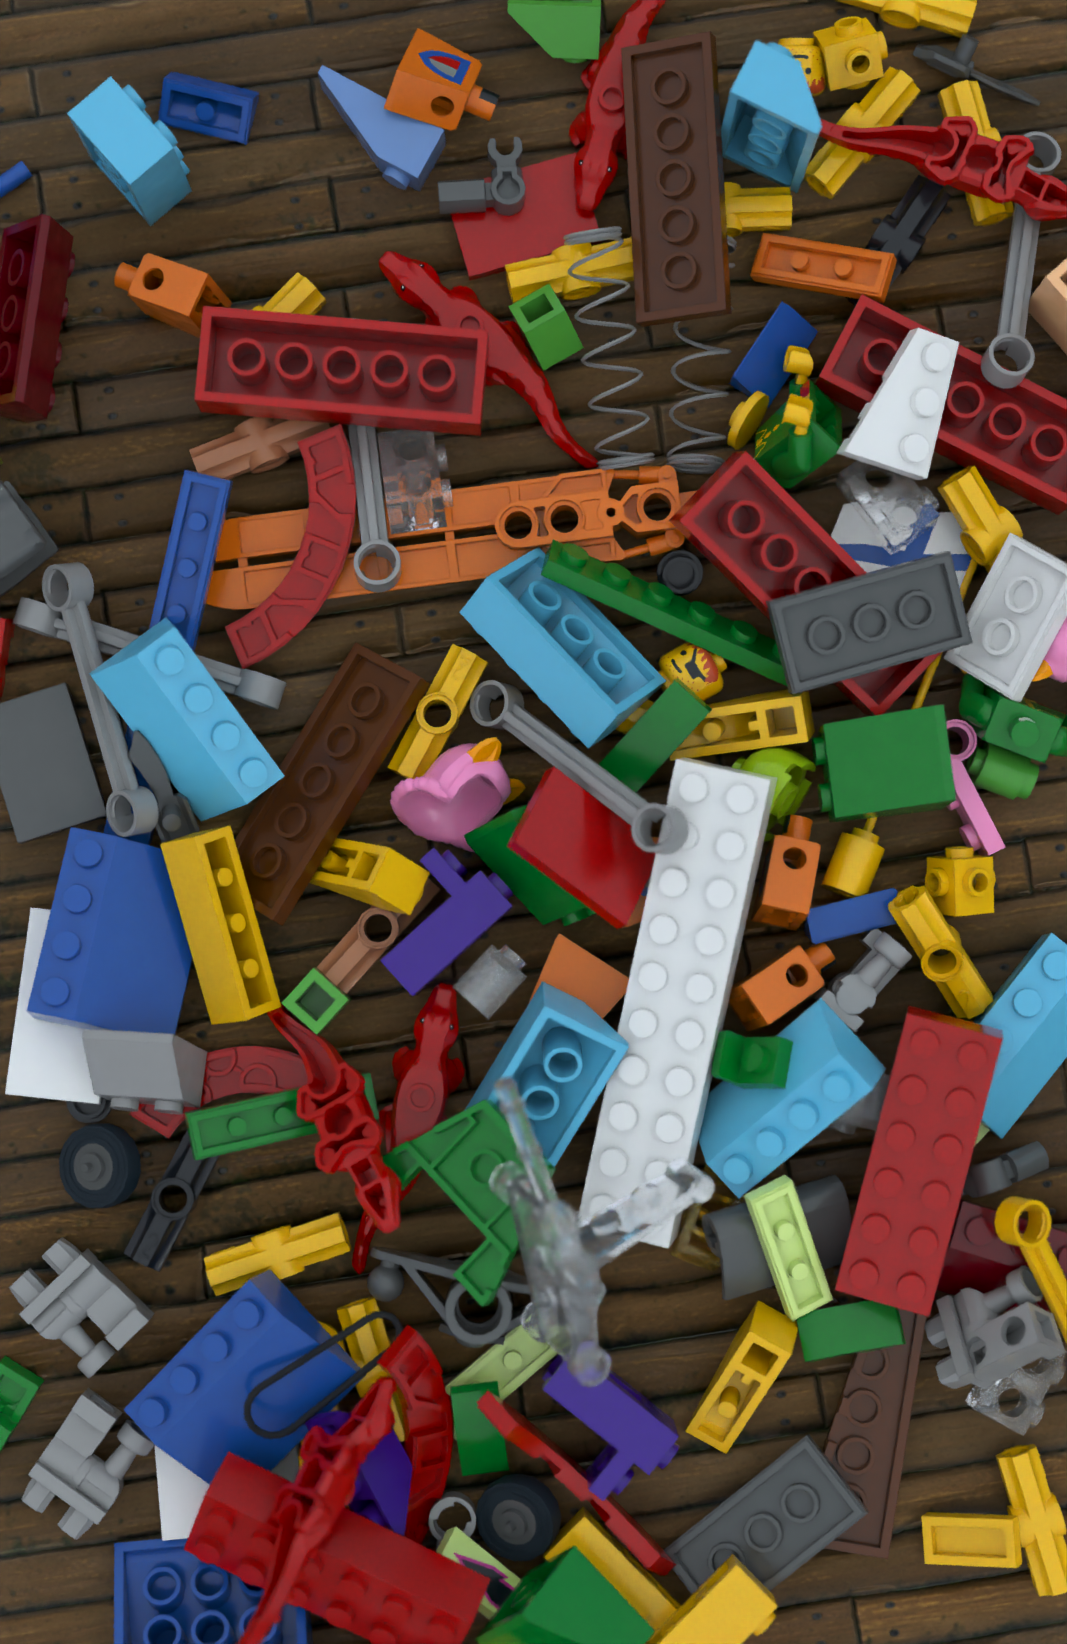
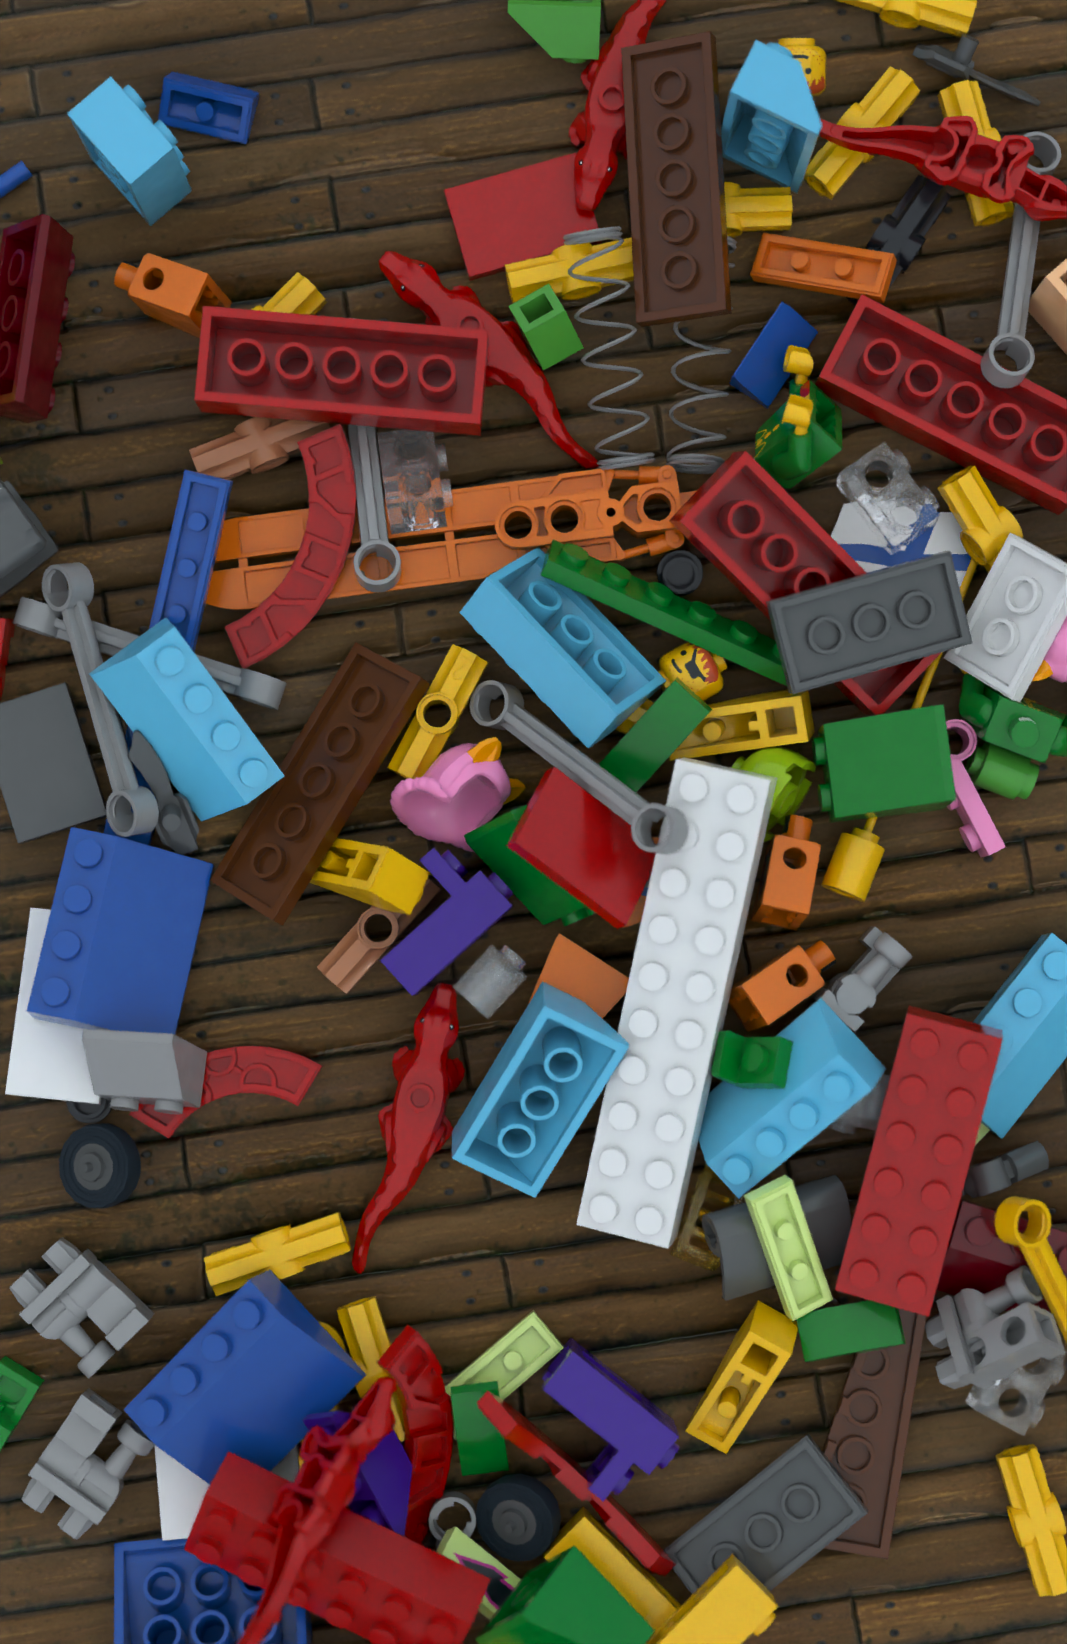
black piece [124,1129,220,1272] -> none
yellow brick [160,825,282,1025] -> none
green tile [184,1072,379,1161] -> none
black piece [244,1311,403,1439] -> none
red animal [267,1001,402,1234] -> none
bright green brick [282,968,352,1035] -> none
medium blue slope [318,65,446,192] -> none
dark grey piece [367,1246,599,1348] -> none
green wing [382,1099,556,1307] -> none
orange torso [384,28,500,131] -> none
dark grey bar [438,137,526,216] -> none
clear piece [490,1077,715,1387] -> none
yellow piece [727,391,769,450] -> none
blue slope [804,888,898,944] -> none
yellow brick [813,16,888,91] -> none
white wing [837,328,959,480] -> none
yellow piece [888,885,993,1019] -> none
yellow tile [921,1512,1022,1568] -> none
yellow brick [925,846,996,917] -> none

